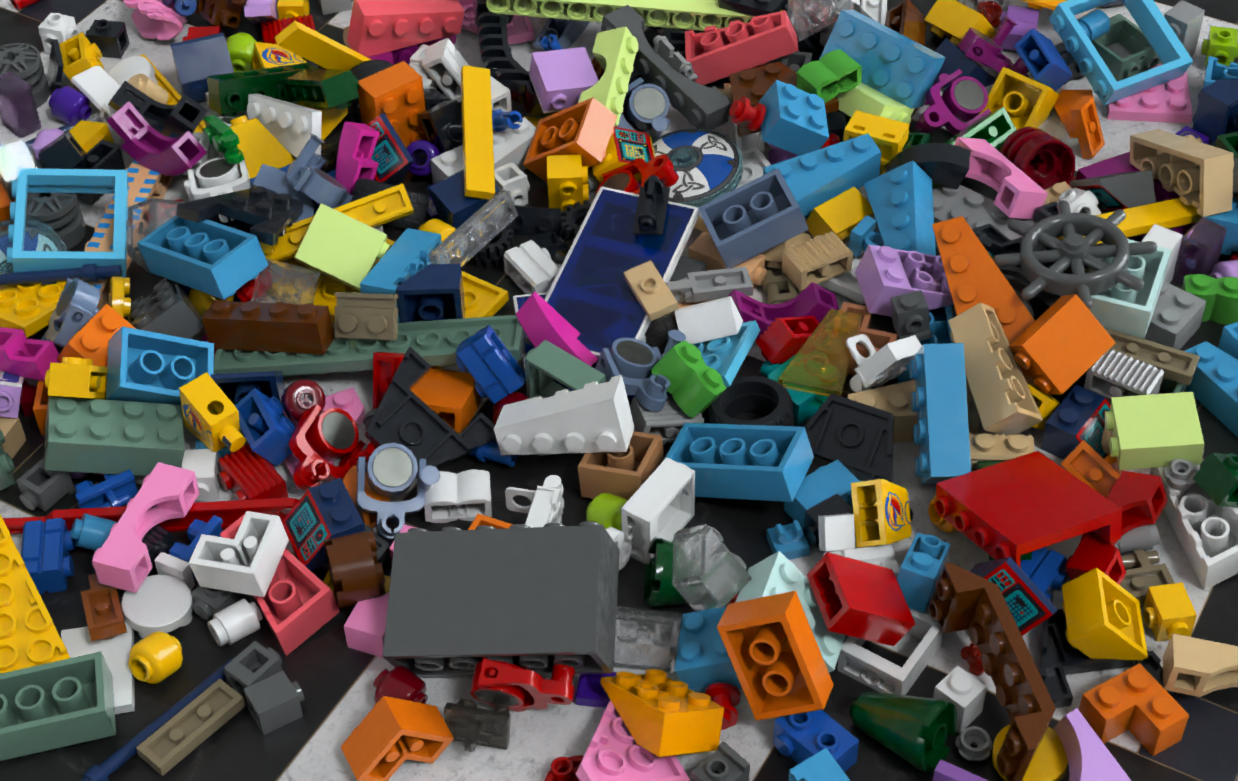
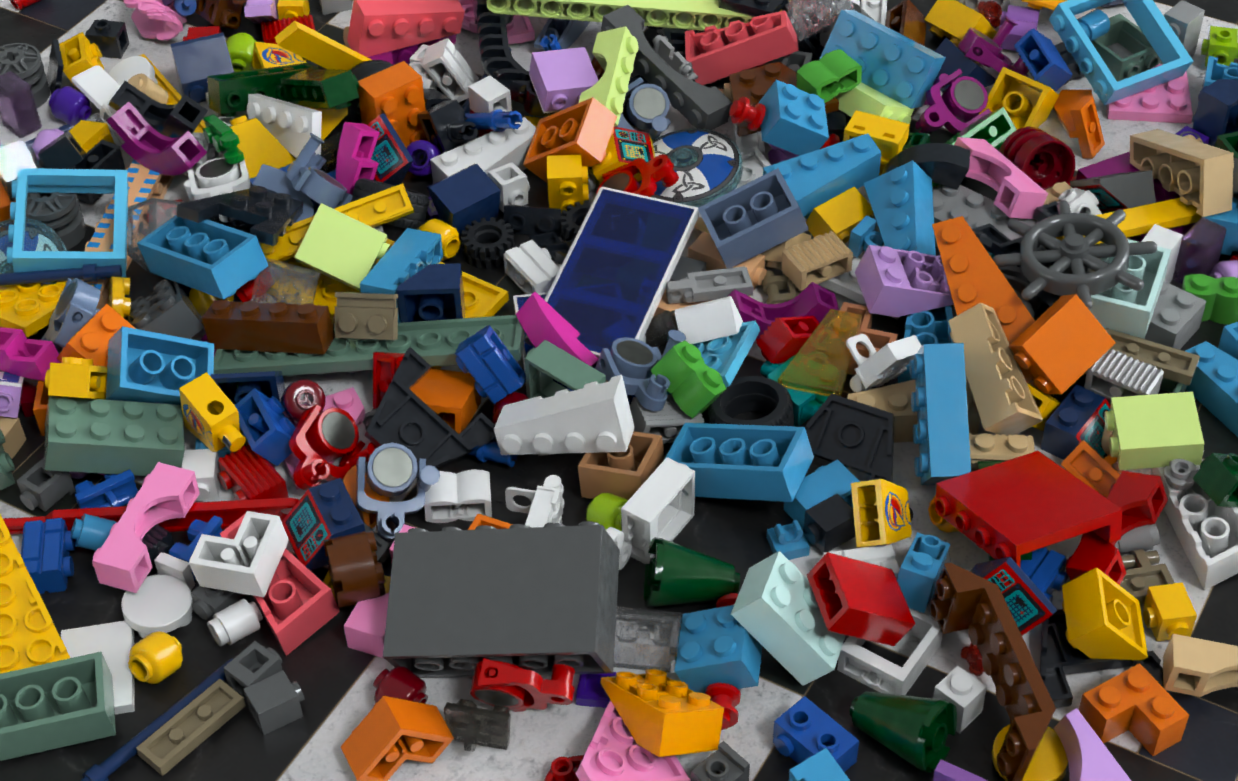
white brick [38,13,79,54] -> none
dark orange hinge [80,573,127,641] -> none
clear plate [428,190,518,267] -> none
yellow tile [461,65,495,200] -> none
tan plate [623,260,679,321] -> none
black hinge [633,175,670,236] -> none
clear slope [672,524,752,611] -> none
orange brick [717,591,834,721] -> none
white tile [818,513,855,552] -> none
dark grey brick [891,290,932,341] -> none
light grey plate [955,726,993,761] -> none

